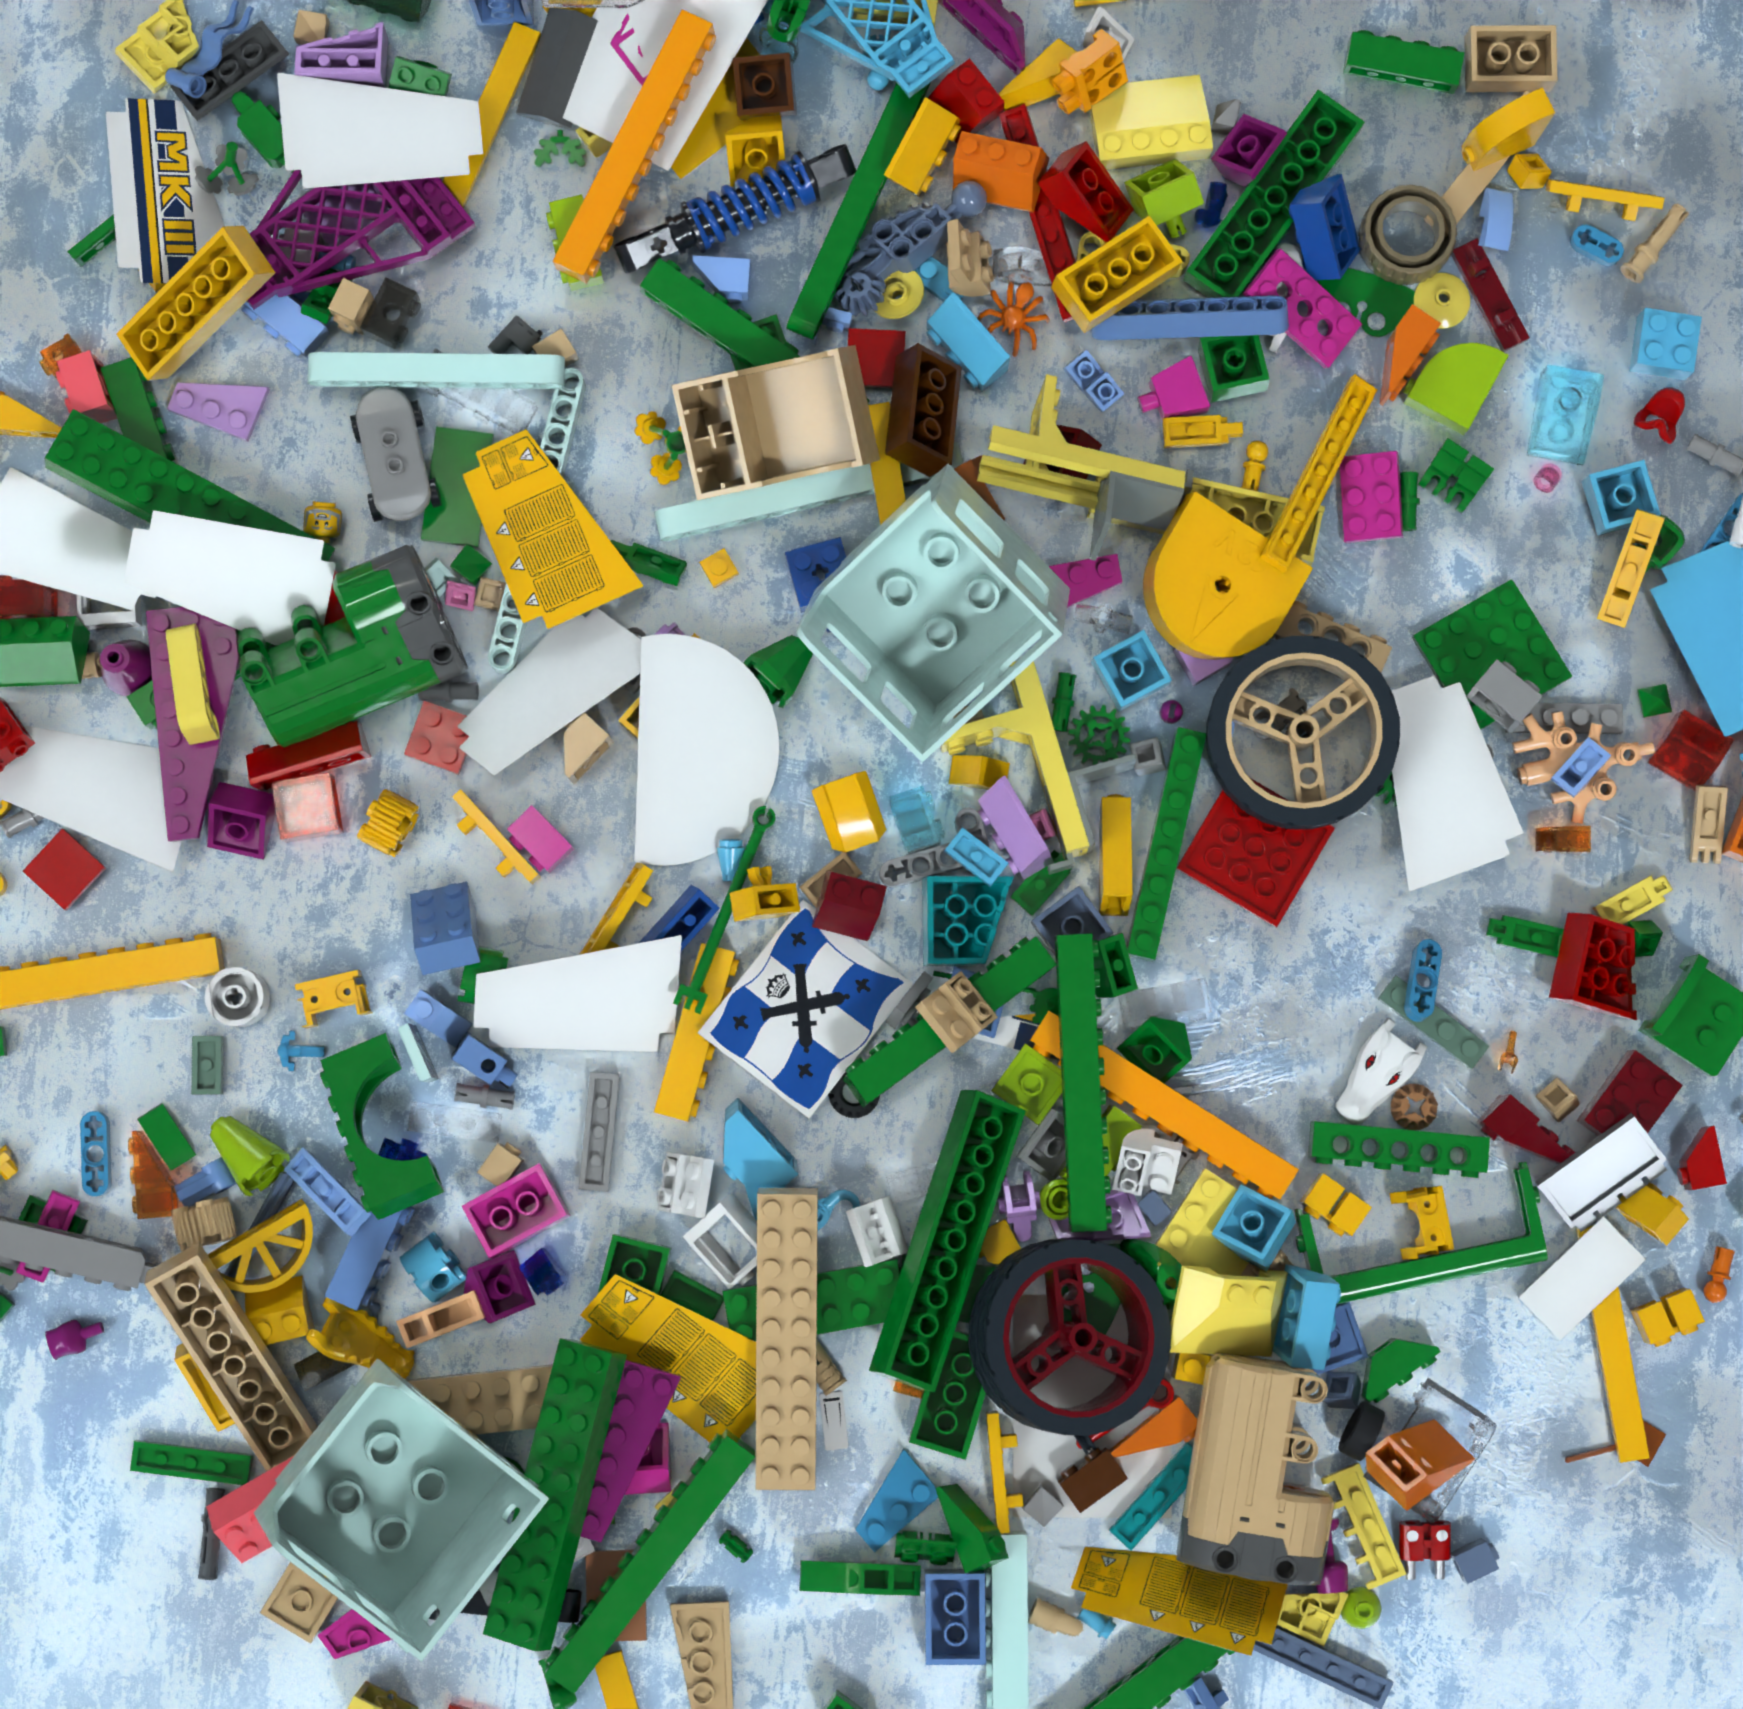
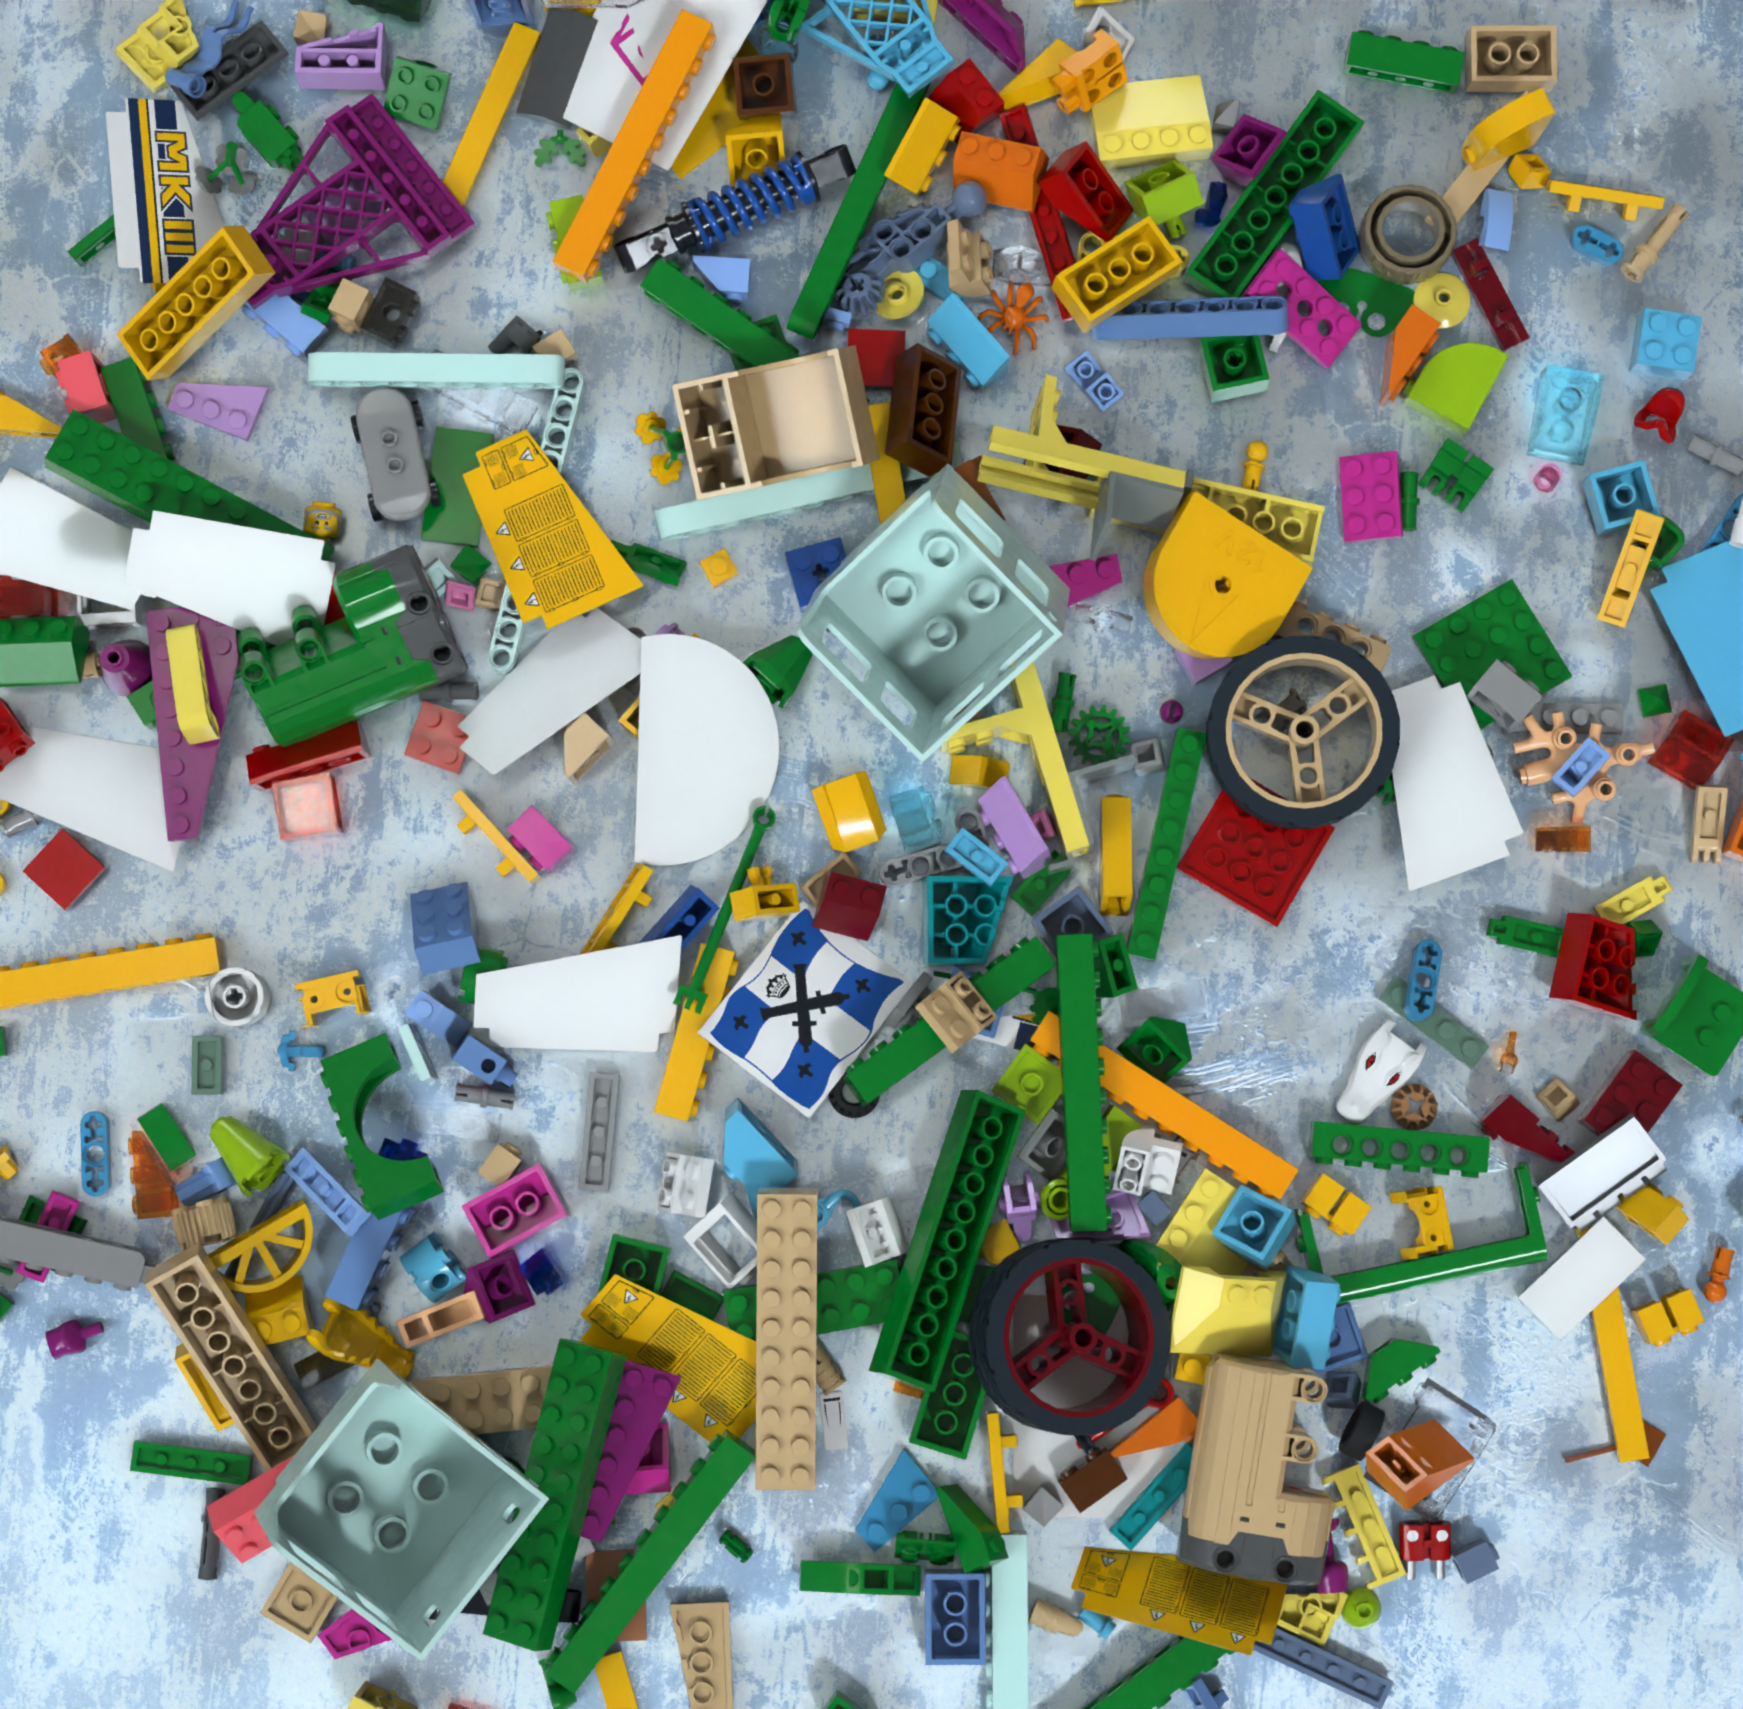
magenta slope [207,782,276,860] -> none
white sticker [277,73,483,189] -> none
yellow brick [357,789,419,857] -> none
medium azure cone [717,839,745,881] -> none
medium azure brick [1091,630,1172,712] -> none
dark pink torso [1137,356,1210,420] -> none
yellow hinge [1162,415,1243,448] -> none
yellow tile [1260,374,1378,573] -> none
red slope [1677,1126,1727,1190] -> none

